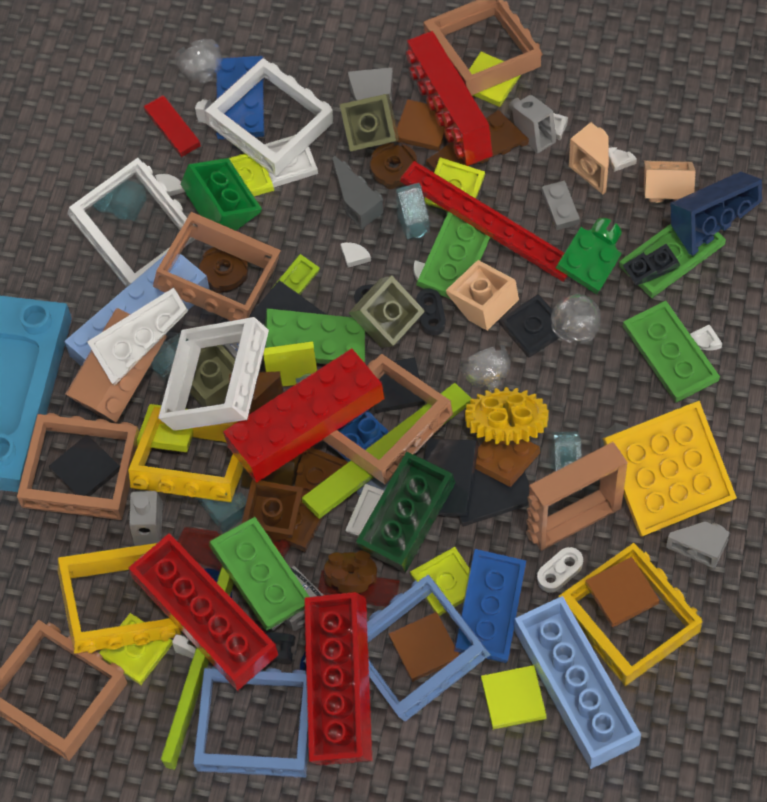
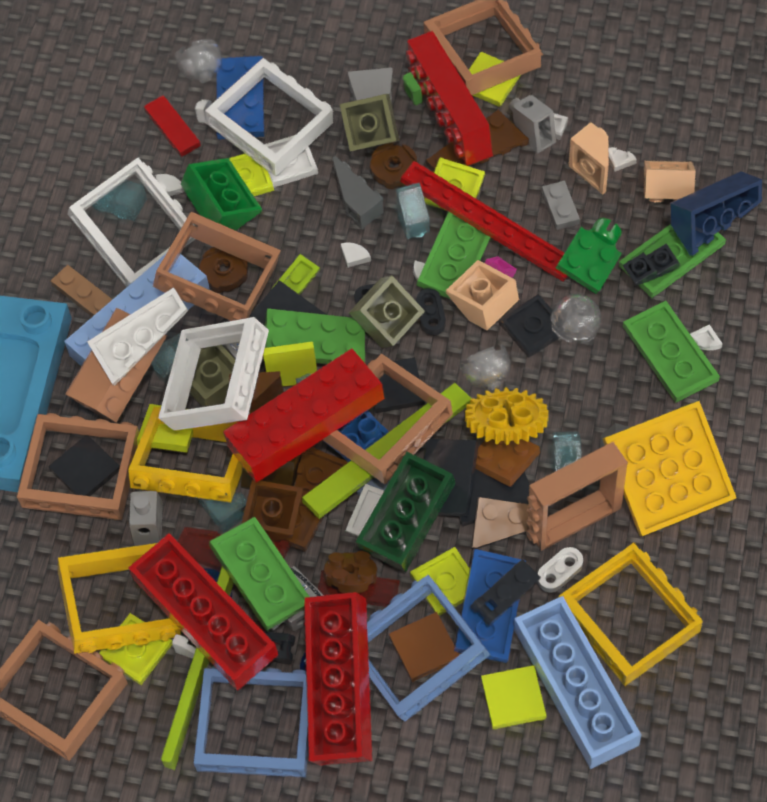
dark orange tile [396,99,445,151] -> none
dark orange tile [585,557,660,628] -> none
light grey slope [666,521,730,569] -> none
none -> medium nougat plate [51,265,113,317]
none -> bright green tile [403,72,423,106]
none -> black plate [470,559,541,627]
none -> medium nougat wing [471,497,529,548]
none -> dark pink plate [485,256,517,278]

